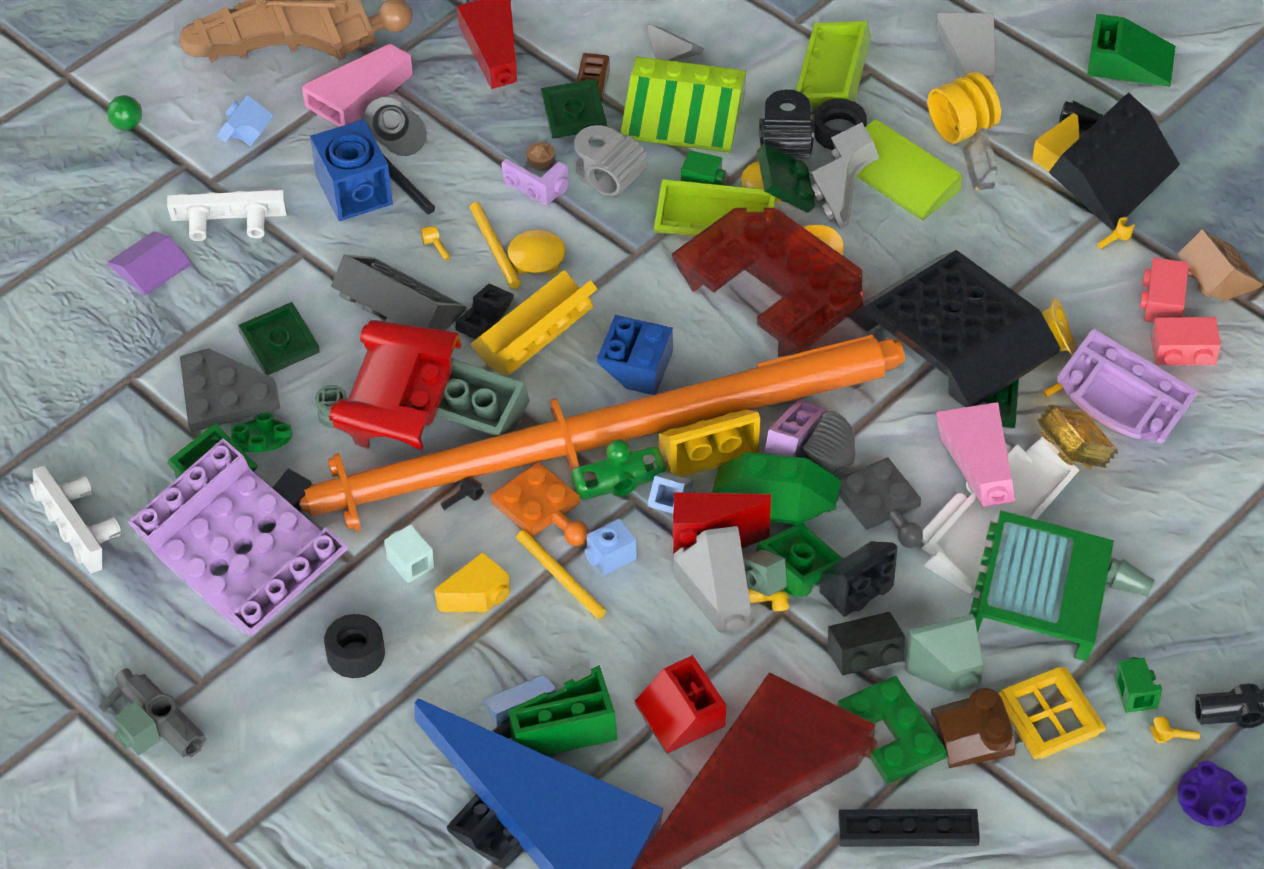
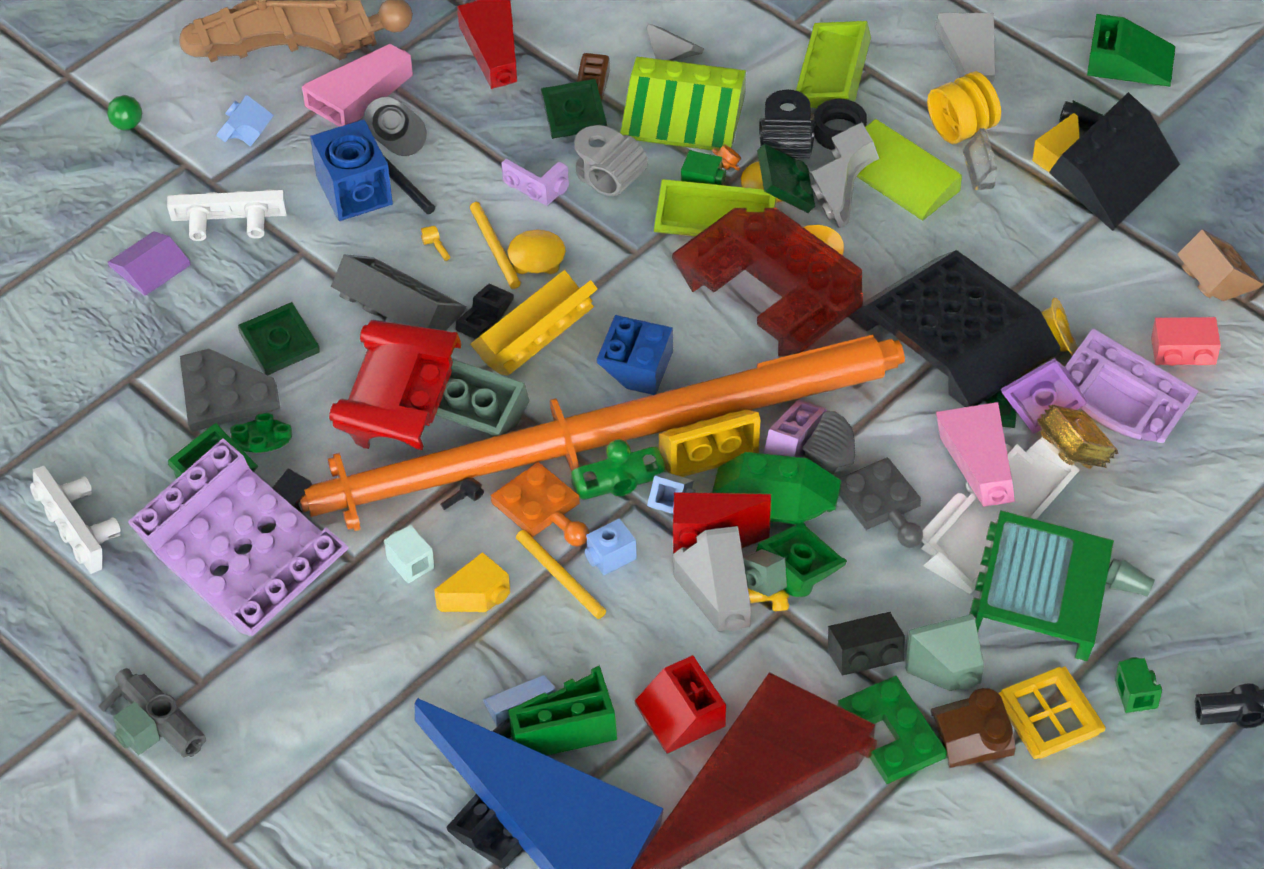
sand green wheel [315,385,347,428] -> none
black tyre [324,614,385,679] -> none
medium nougat tile [527,142,555,169] -> none
black slope [819,541,898,617] -> none
black plate [838,809,980,847] -> none
yellow hand [1097,217,1135,249] -> none
coral brick [1140,258,1189,322] -> none
yellow hand [1150,716,1200,743] -> none
dark purple dish [1177,761,1247,827] -> none
none -> orange plate [712,144,741,171]
none -> medium lavender slope [1001,358,1087,434]

